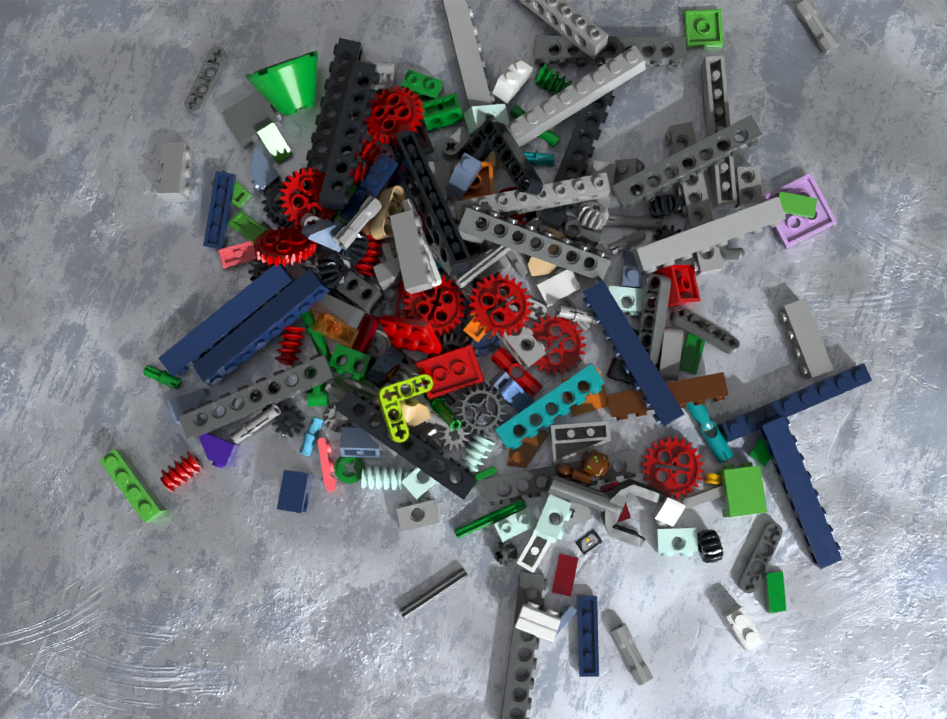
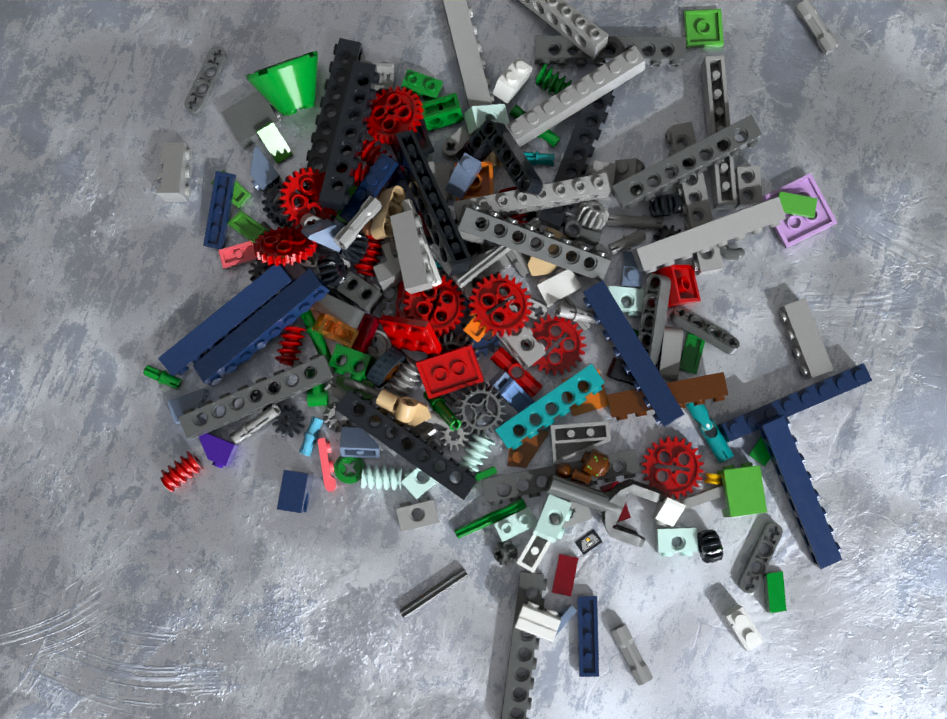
bright green brick [99,449,167,523] -> none
lime beam [377,374,433,442] -> none

